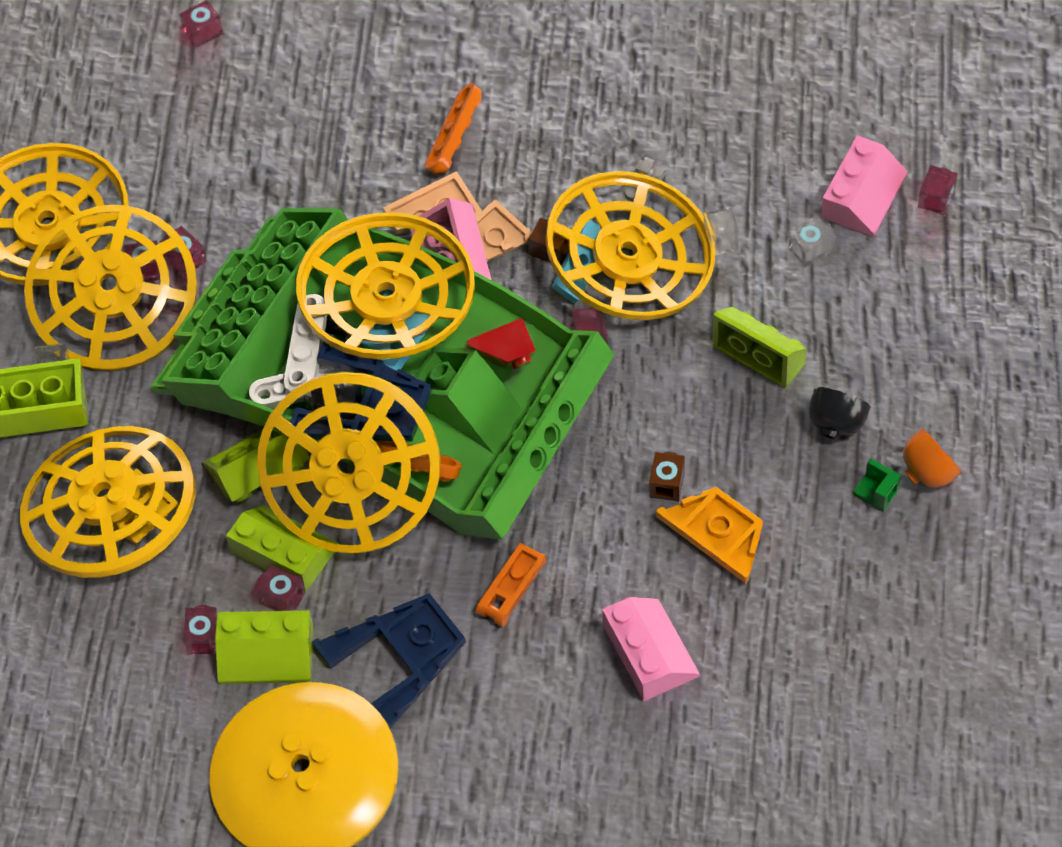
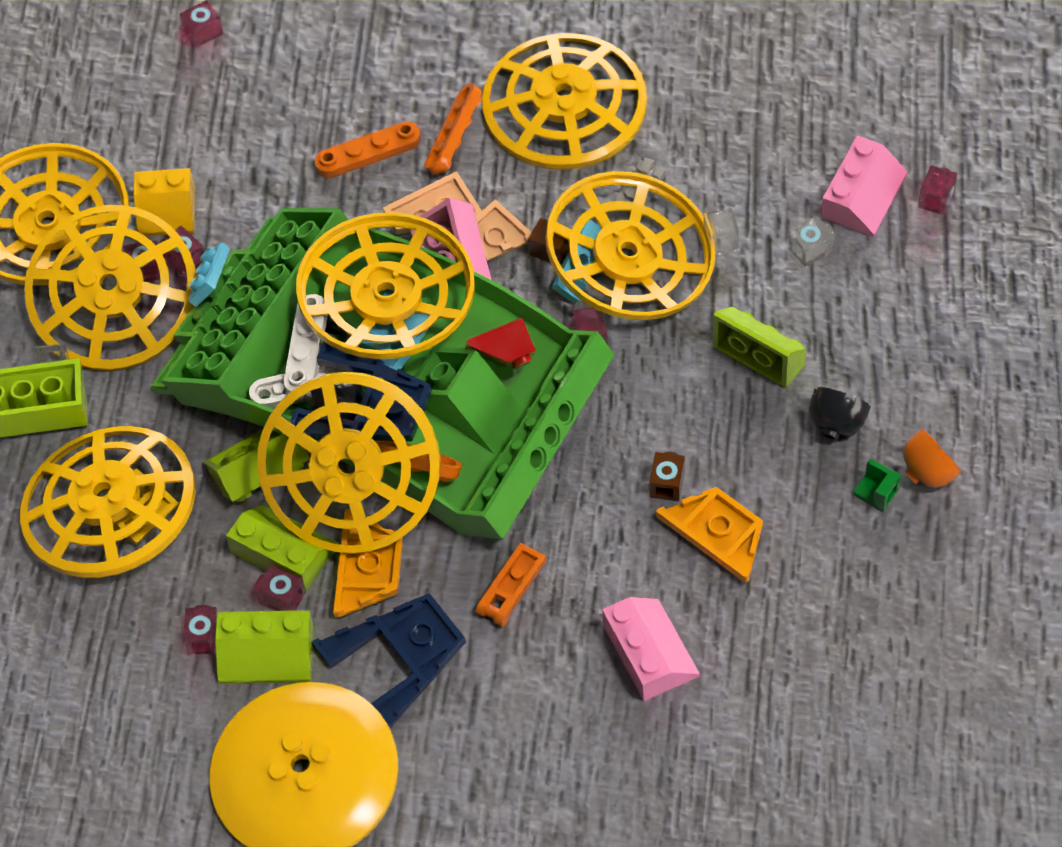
none -> yellow slope [134,168,195,237]
none -> medium azure tile [189,242,230,307]
none -> orange plate [315,122,421,178]
none -> light orange wing [333,509,403,618]
none -> yellow dish [482,33,647,170]

